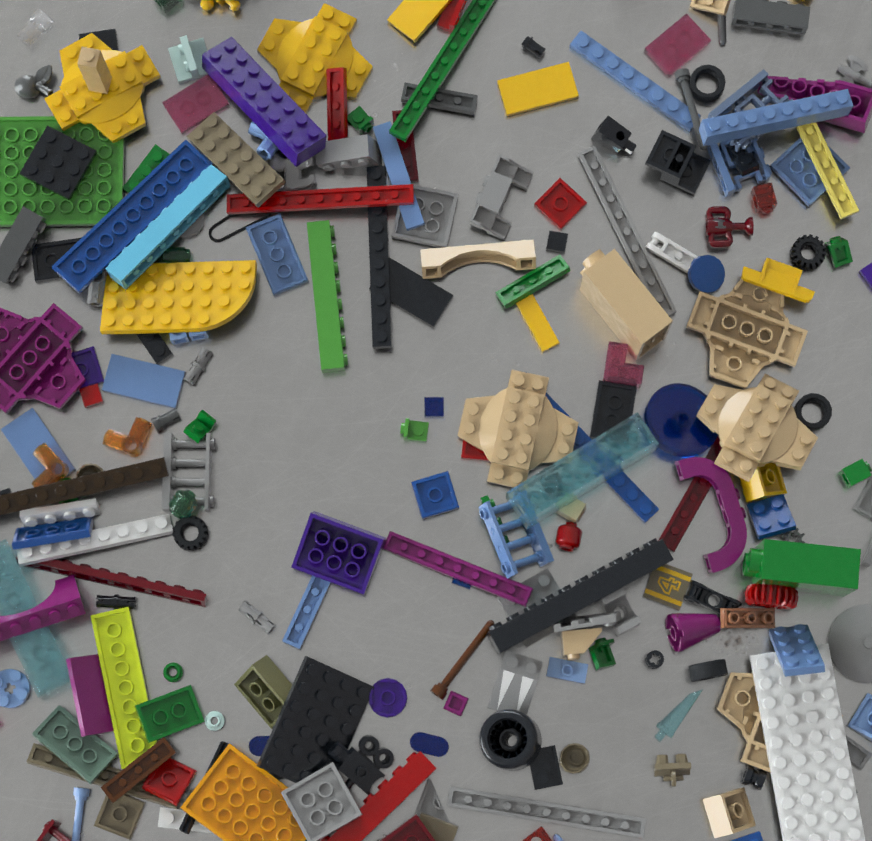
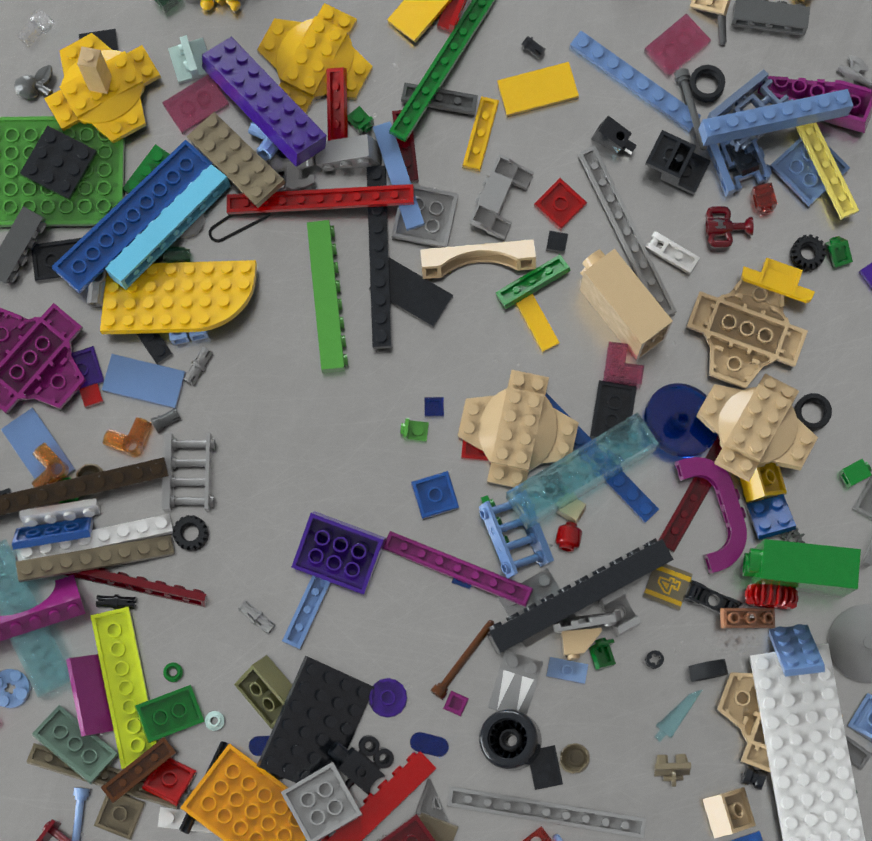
clear green head [169,489,198,519] -> none
green bracket [183,410,216,443] -> none
medium blue tile [246,213,309,296] -> none
magenta cone [665,613,721,652] -> none
blue tile [688,255,725,293] -> none
none -> dark tan plate [15,535,174,582]
none -> yellow tile [462,96,499,172]

